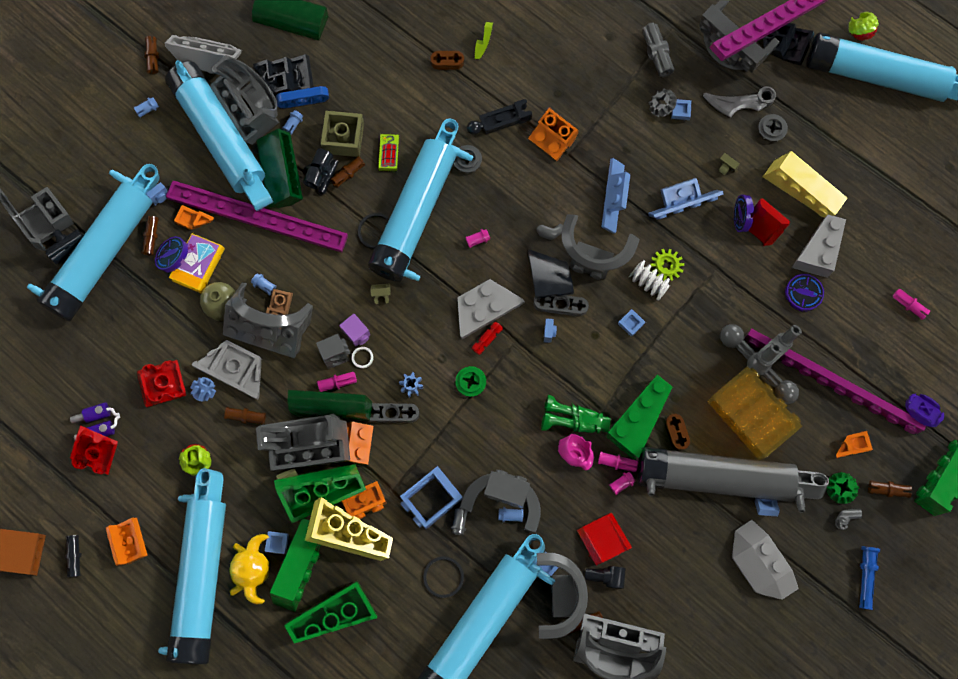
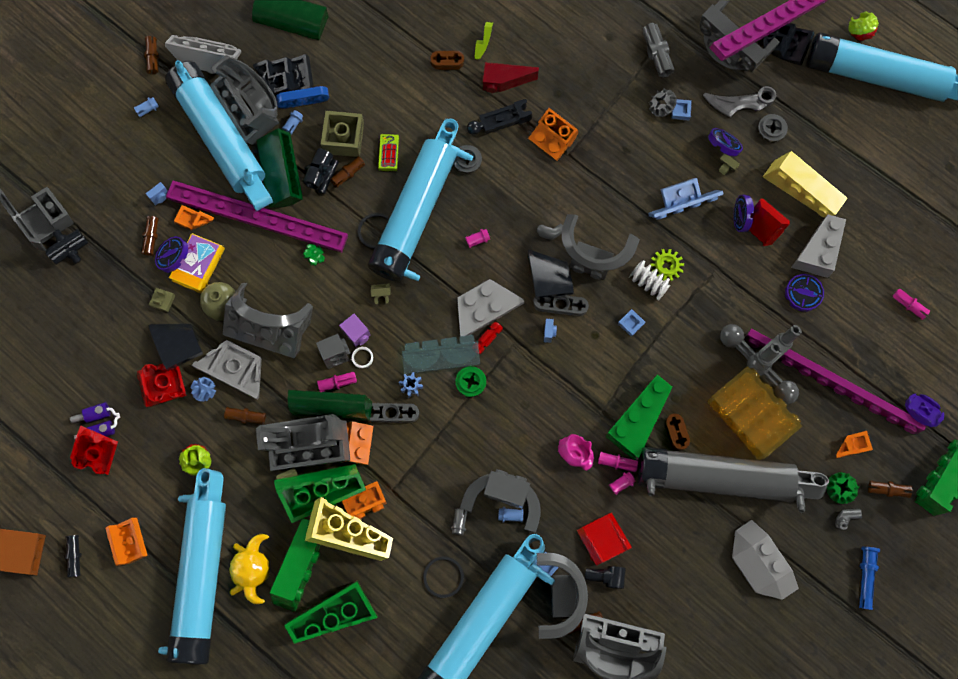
medium azure piece [27,164,160,322] -> none
medium blue pin [251,273,276,296] -> none
medium blue plate [265,531,289,554] -> none
medium nougat slope [266,289,293,329] -> none
medium blue window [400,466,463,529] -> none
green piece [541,395,611,433] -> none
medium blue bracket [602,158,630,234] -> none
medium blue plate [755,498,780,517] -> none
none -> black slope [148,324,203,371]
none -> olive tile [149,288,175,313]
none -> green plant [302,244,325,266]
none -> clear light blue windscreen [402,335,481,374]
none -> dark red slope [483,62,539,93]
none -> tile [708,128,743,156]

